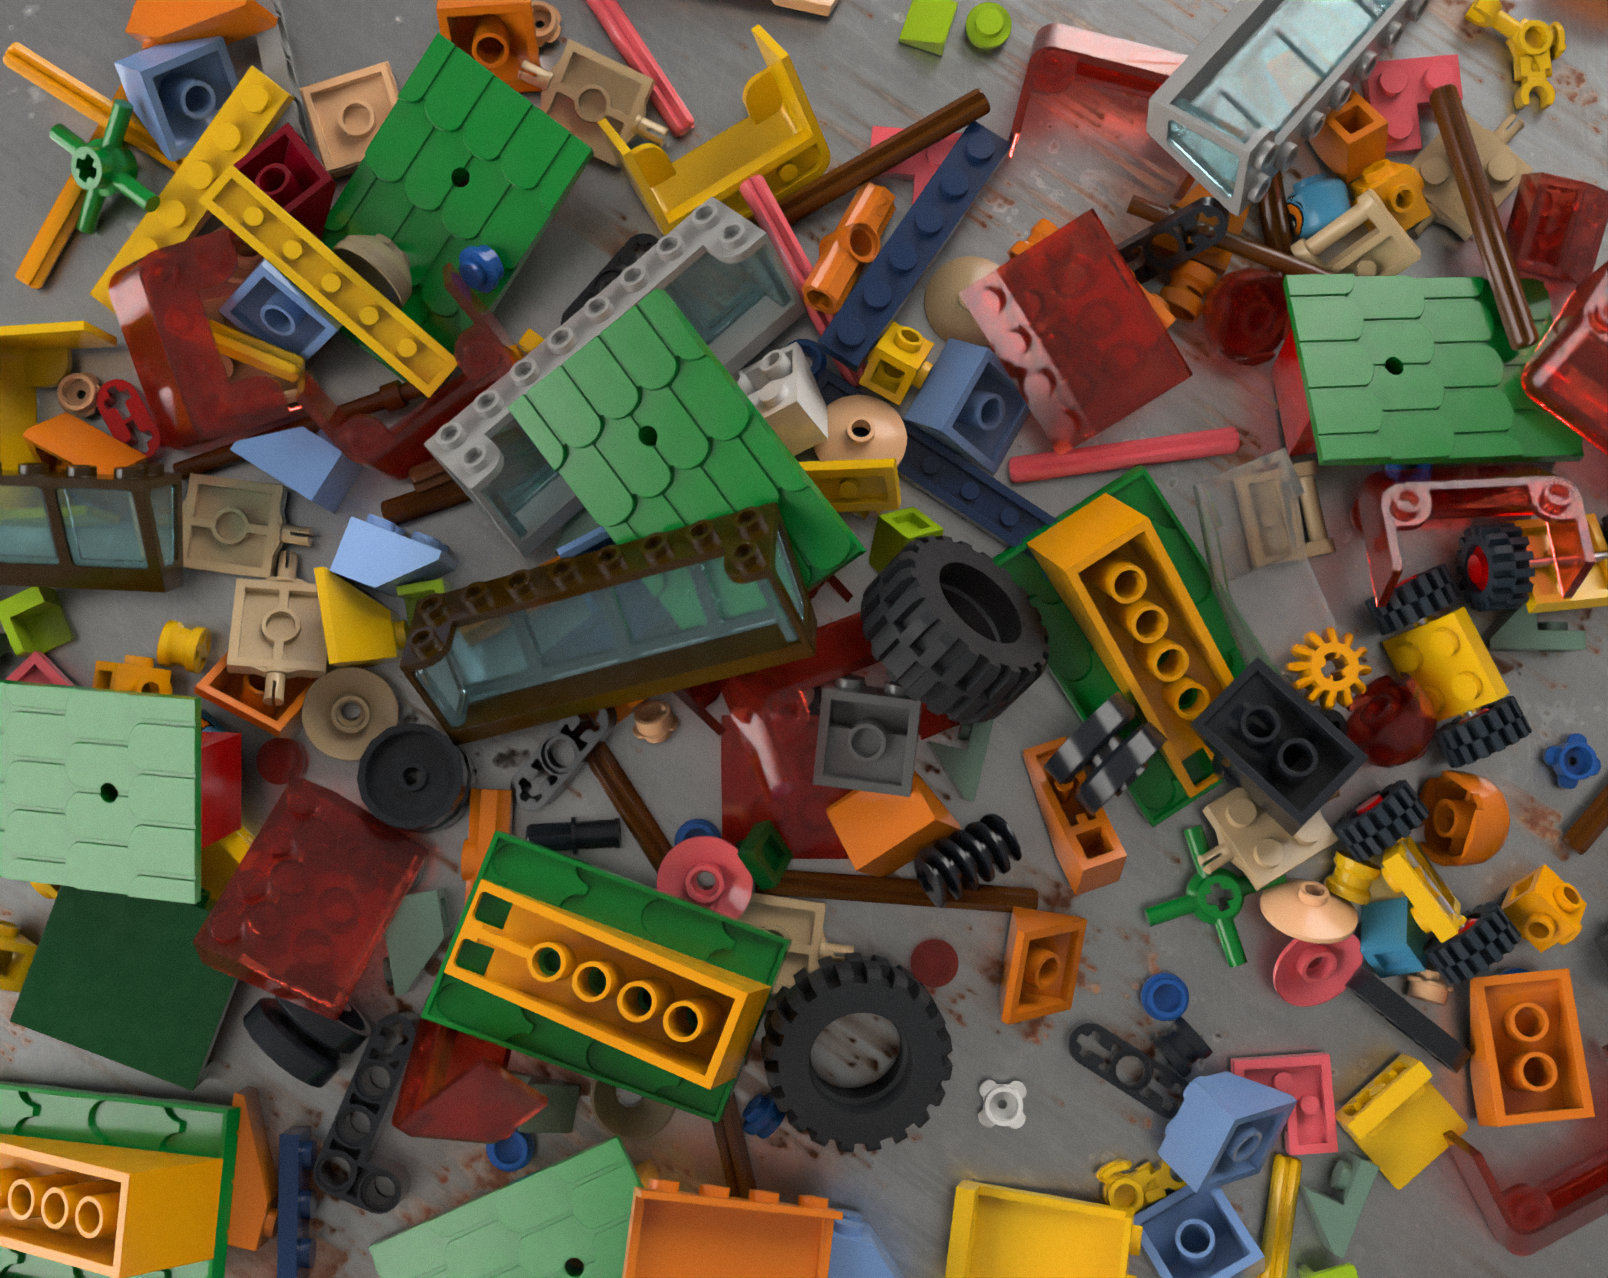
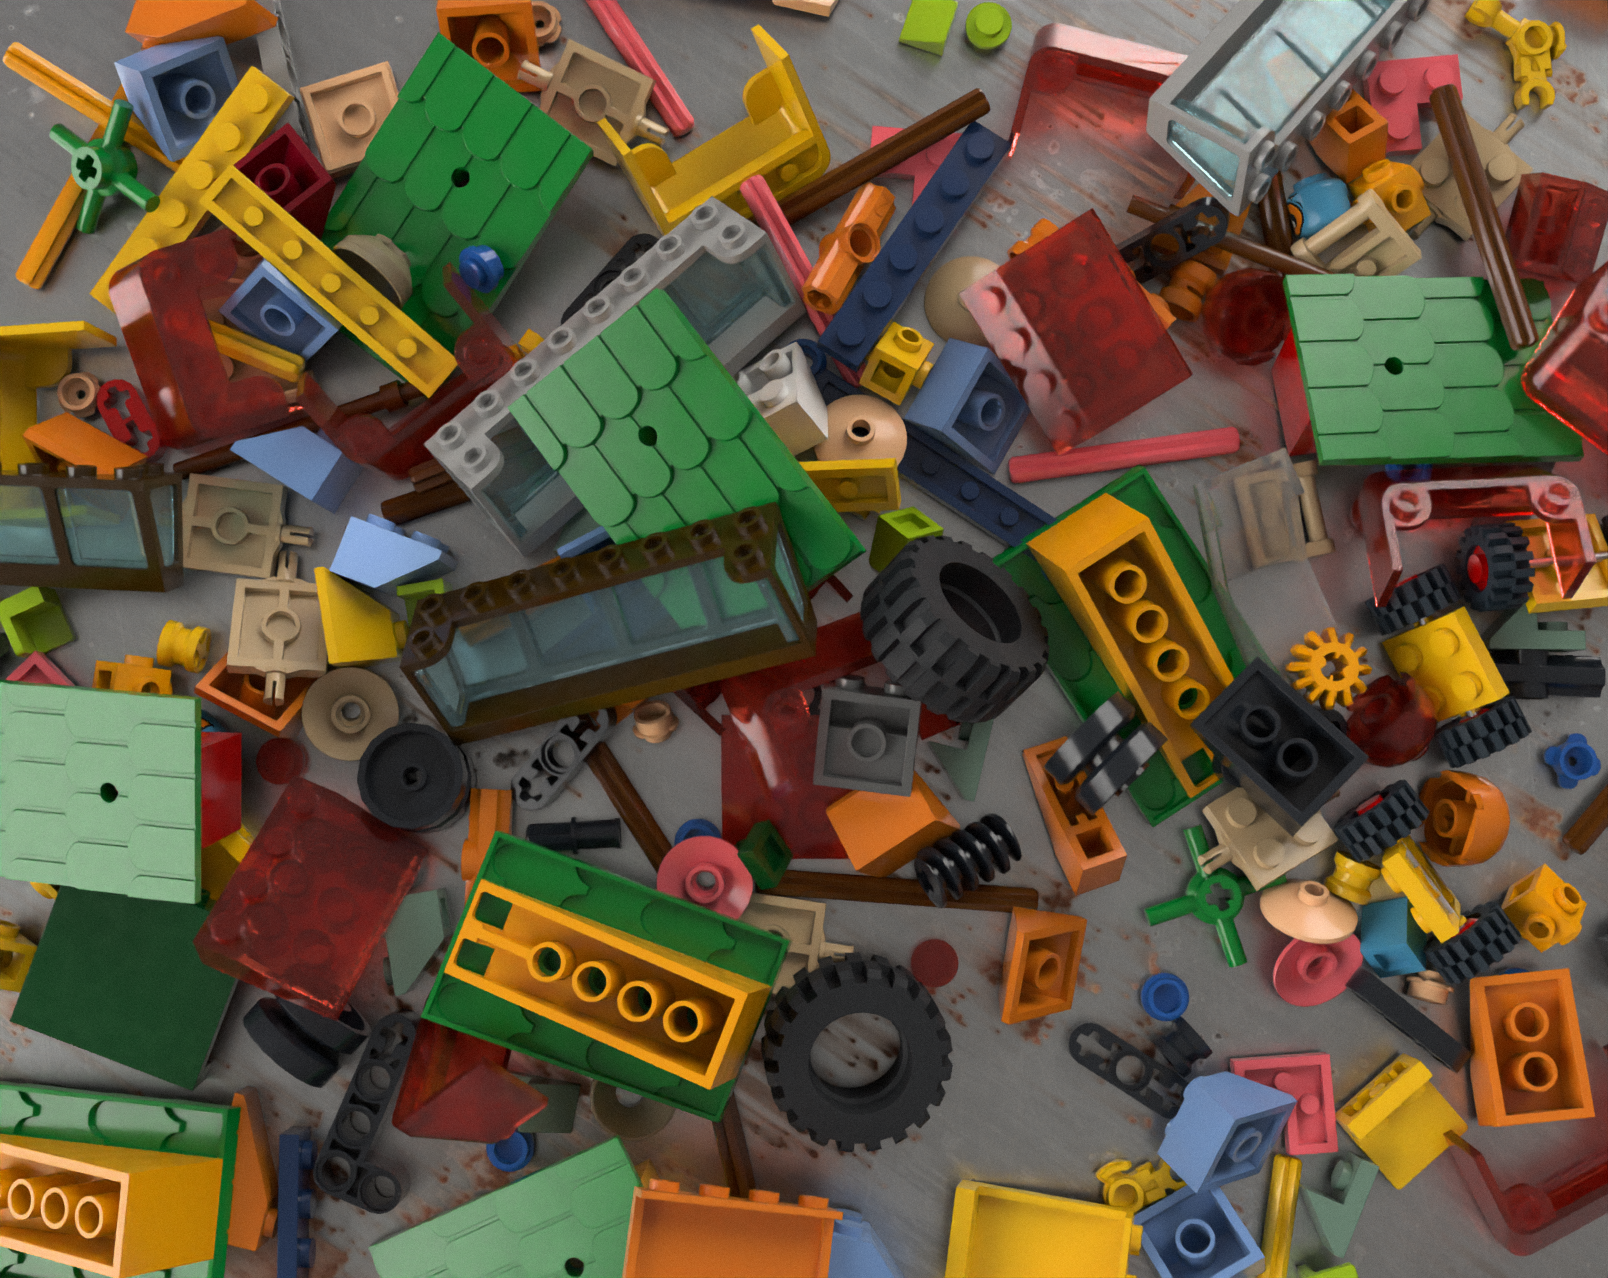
blue plate [742,1092,786,1139] -> none
white plate [978,1079,1027,1129] -> none
none -> black piece [1489,649,1606,700]

